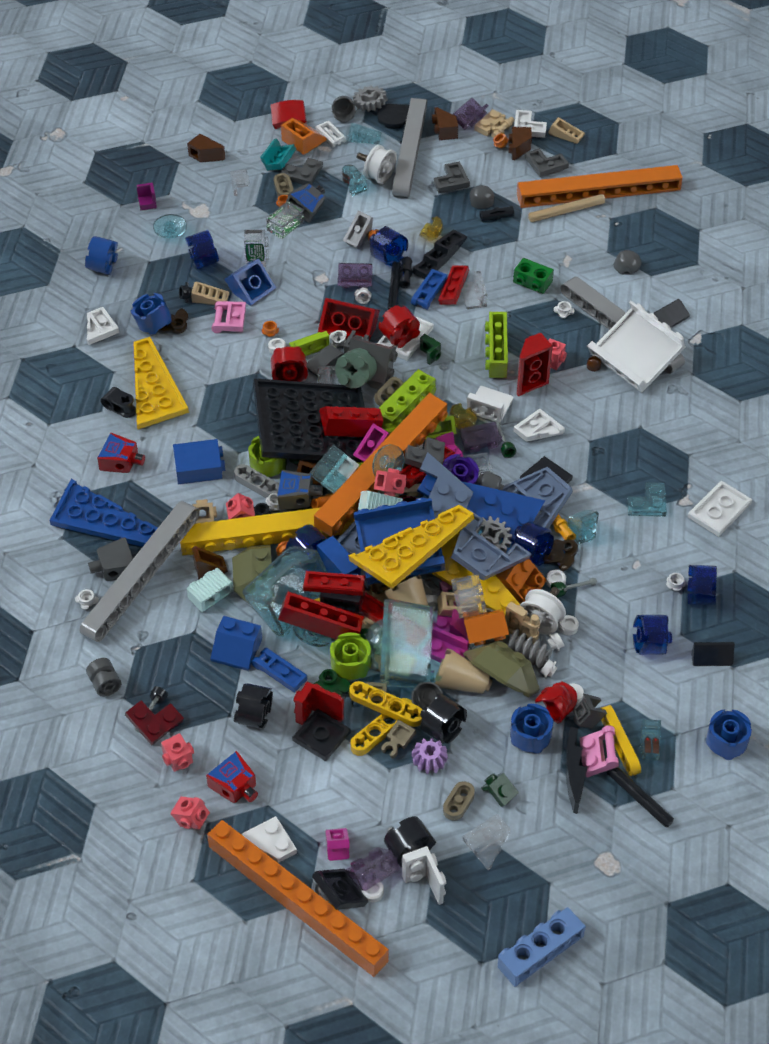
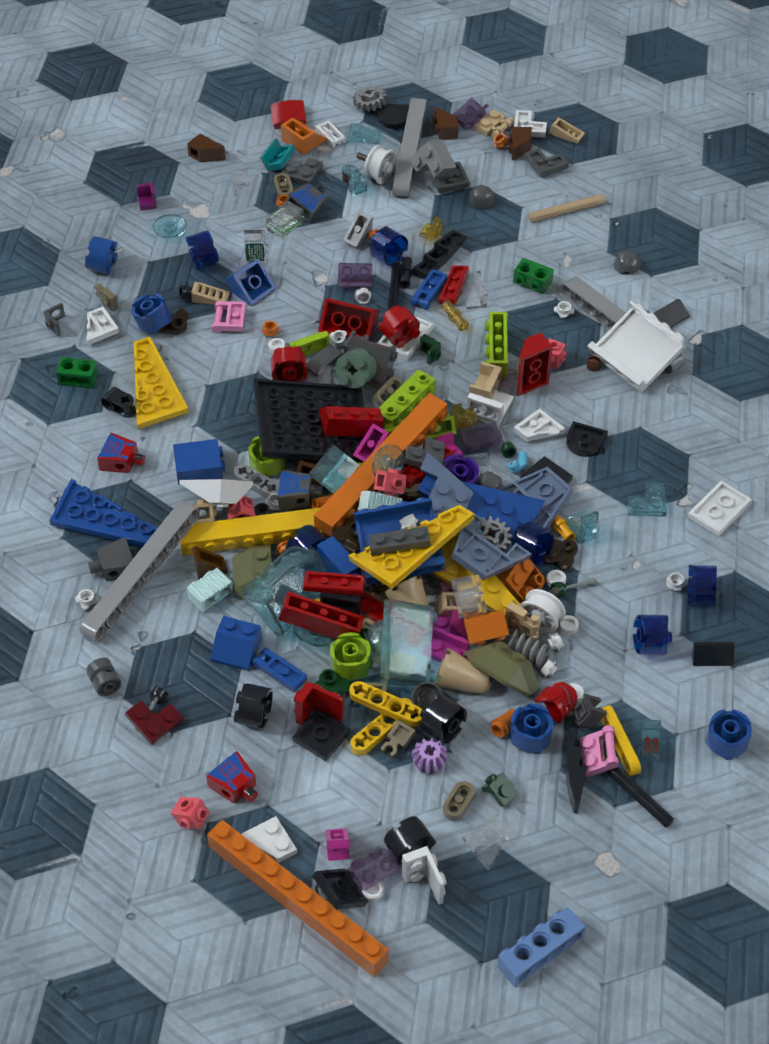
coral brick [161,733,194,772] -> none
dark grey hair [332,96,356,122] -> none
black pin [479,206,514,222] -> none
orange brick [517,165,683,208] -> none
none -> dark grey bracket [44,303,65,337]
none -> green brick [56,357,98,389]
none -> dark tan plate [94,283,119,312]
none -> white wedge [179,479,253,507]
none -> dark brown plate [331,522,361,554]
none -> dark grey plate [368,526,431,555]
none -> white plate [399,514,418,529]
none -> light grey brick [409,139,457,177]
none -> clear yellow pin [441,301,469,331]
none -> tan panel [469,362,502,400]
none -> orange cone [490,709,515,738]
none -> medium azure arm [508,451,527,473]
none -> black tile [566,421,608,457]

